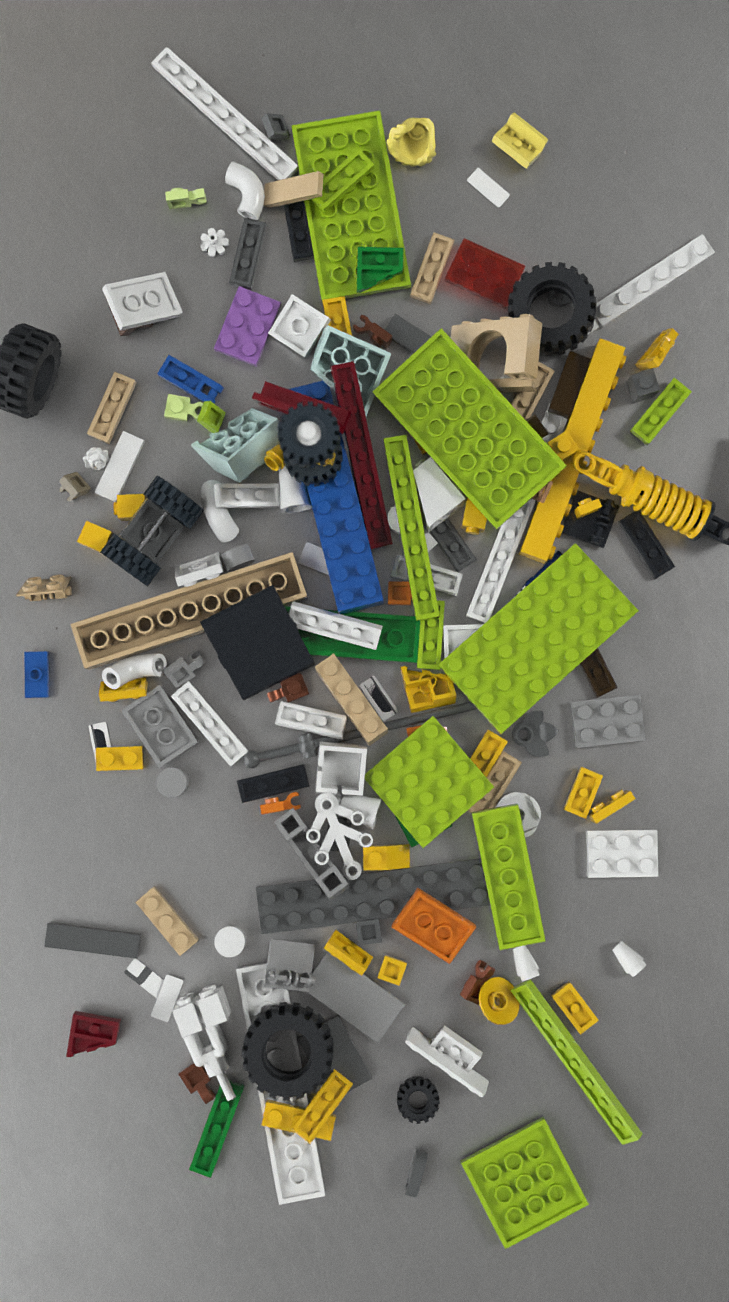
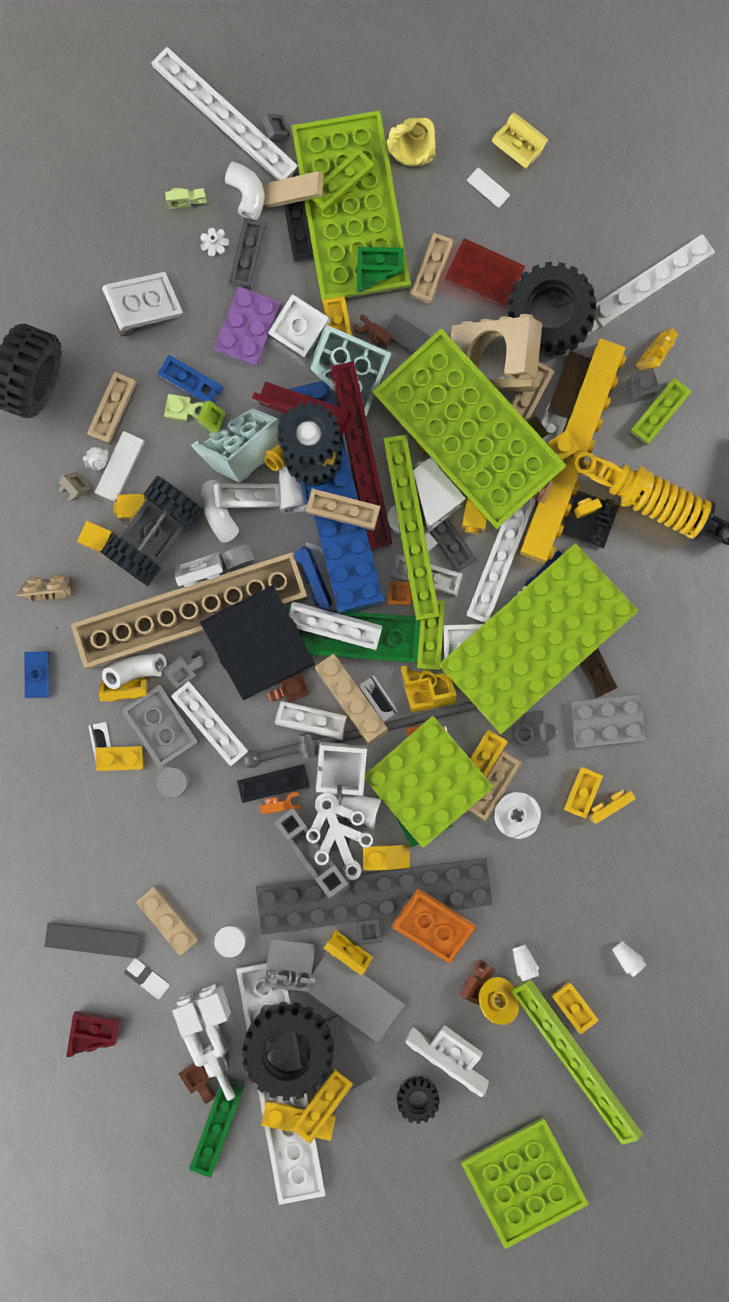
white sticker [151,974,183,1022] -> none
yellow plate [377,954,407,986] -> none
dark grey beam [404,1150,428,1198] -> none
lime plate [472,803,546,950] -> none
white plate [586,829,658,878] -> none
black tile [618,510,675,580] -> none
none -> blue plate [294,546,333,610]
none -> tan plate [306,489,380,530]

